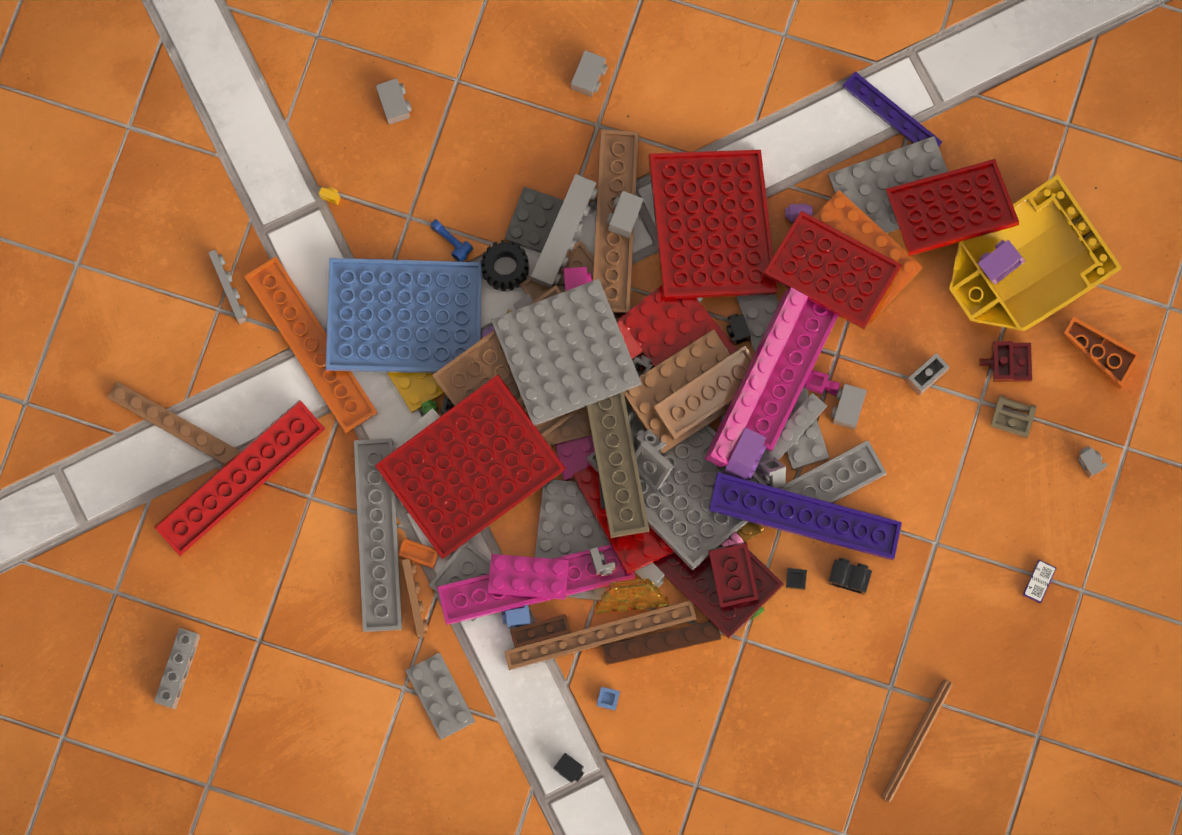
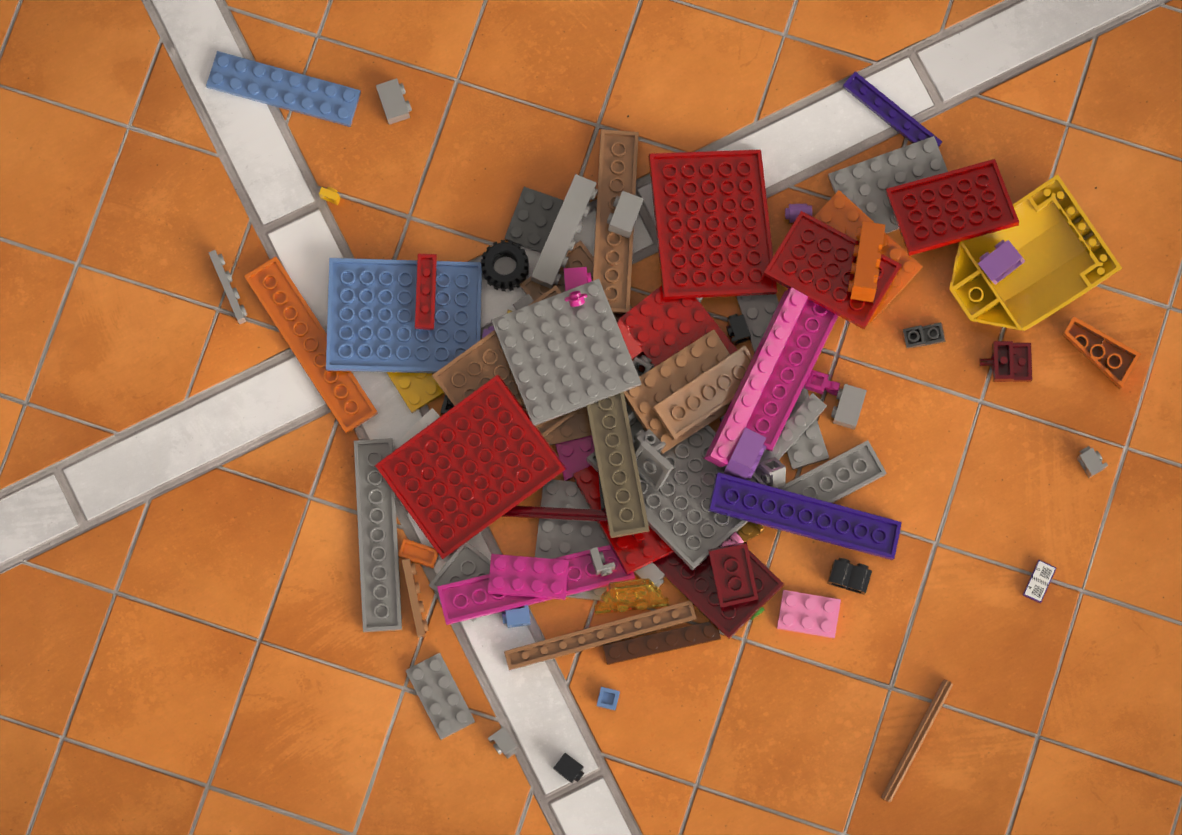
medium nougat plate [107,382,240,465] -> none
red plate [154,400,325,556] -> none
light grey brick [154,628,201,710] -> none
bright green plate [420,399,438,415] -> none
blue brick [430,219,473,262] -> none
reddish brown plate [510,614,571,648] -> none
light grey brick [571,50,608,97] -> none
black plate [786,568,807,590] -> none
light grey brick [906,353,949,396] -> none
dark tan plate [990,395,1037,438] -> none
none -> medium blue plate [206,51,361,127]
none -> red plate [415,254,437,330]
none -> light grey brick [488,727,518,759]
none -> dark red axle [502,506,607,522]
none -> dark pink plate [564,291,587,307]
none -> bright pink plate [777,590,841,638]
none -> orange wedge [848,221,885,302]
none -> dark grey slope [903,322,946,348]

